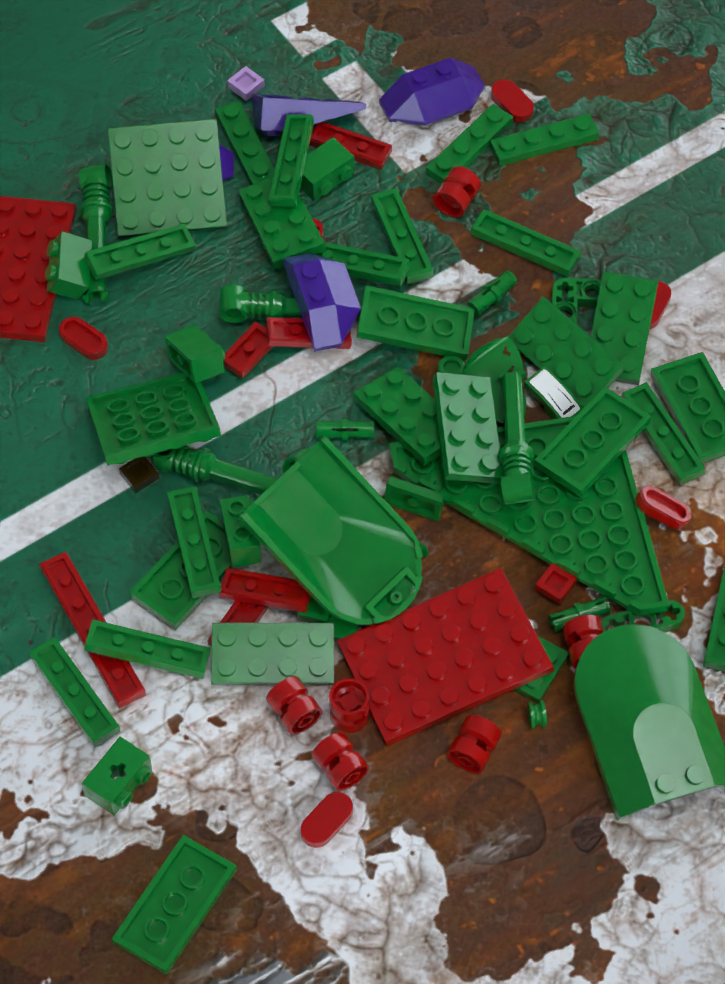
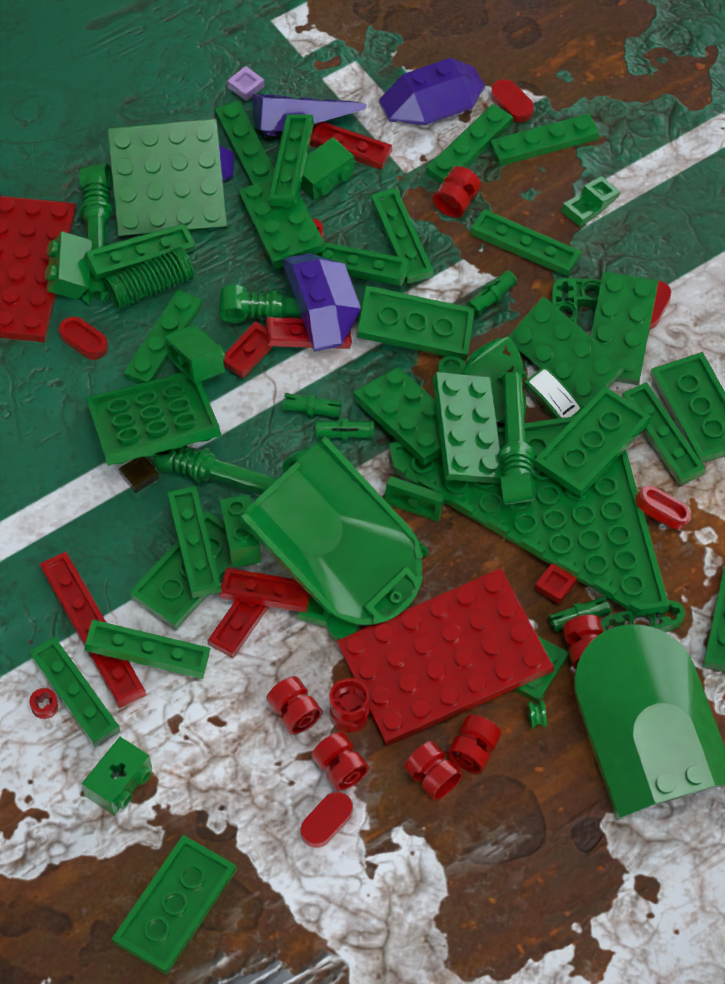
green plate [211,623,334,685] -> none
none -> red bush [29,688,59,719]
none -> green piece [105,246,195,310]
none -> green plate [124,290,203,384]
none -> green pin [283,393,342,419]
none -> red wheel [404,741,463,801]
none -> green slope [561,176,621,227]

